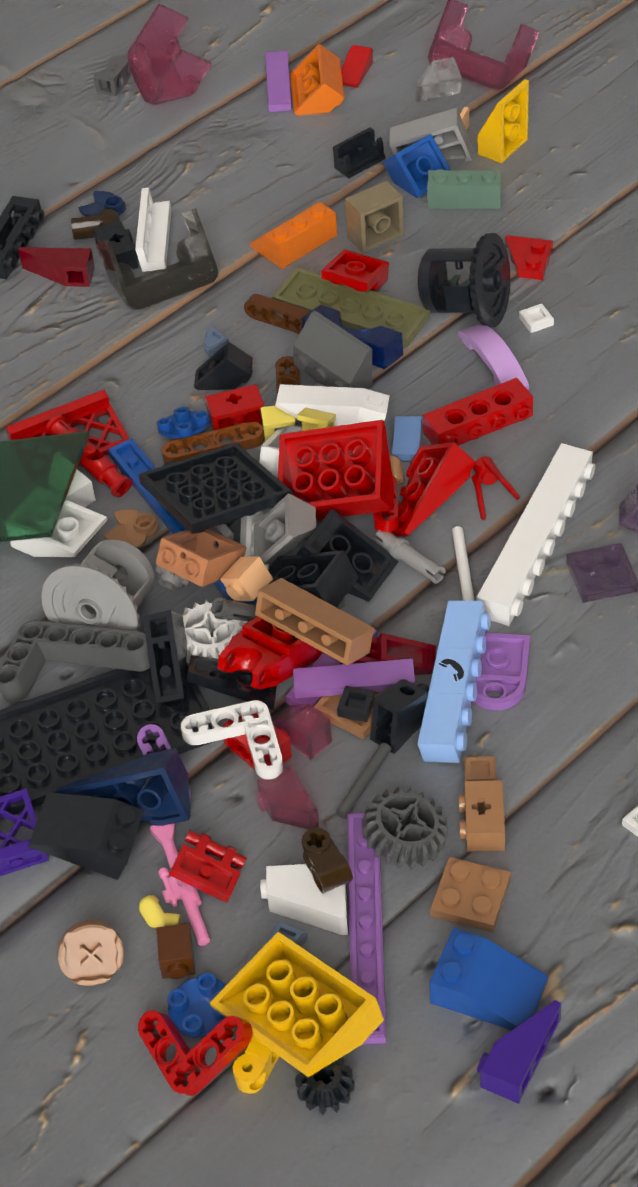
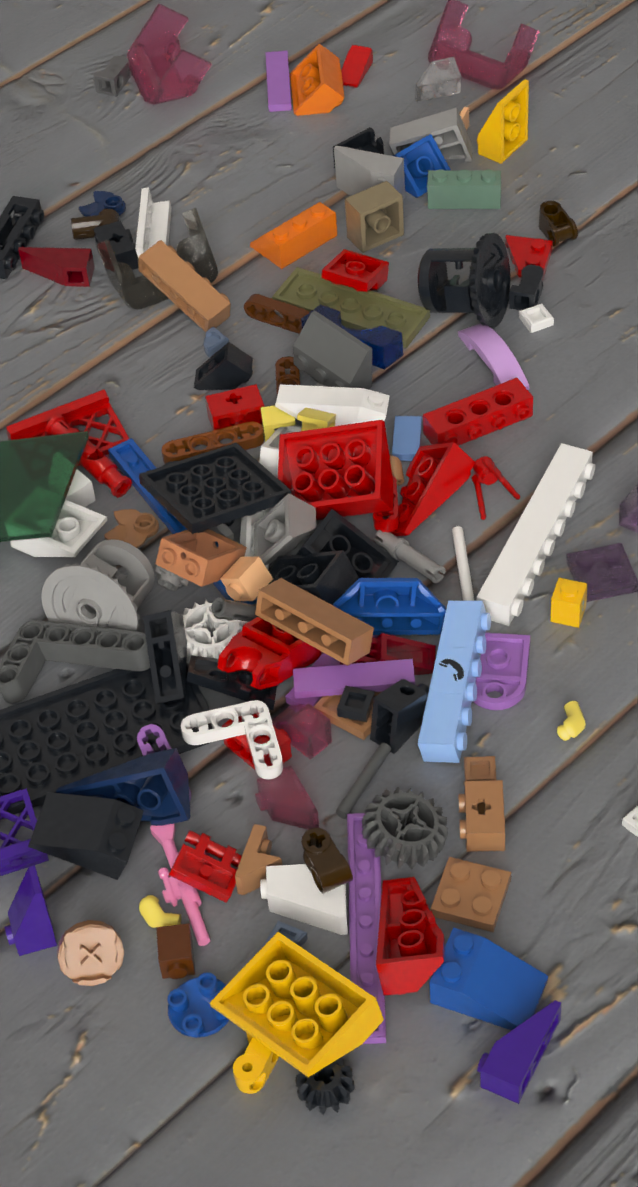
red beam [138,1010,253,1096] -> none
blue dish [156,407,210,438] -> none
none -> dark purple slope [5,865,57,956]
none -> medium nougat brick [138,240,231,332]
none -> medium nougat slope [235,824,282,895]
none -> blue wedge [333,578,446,635]
none -> light grey slope [334,146,405,200]
none -> red wedge [376,877,445,996]
none -> black leg [509,265,544,310]
none -> dark brown piece [539,200,578,246]
none -> yellow brick [550,578,587,628]
none -> light yellow arm [557,701,586,741]

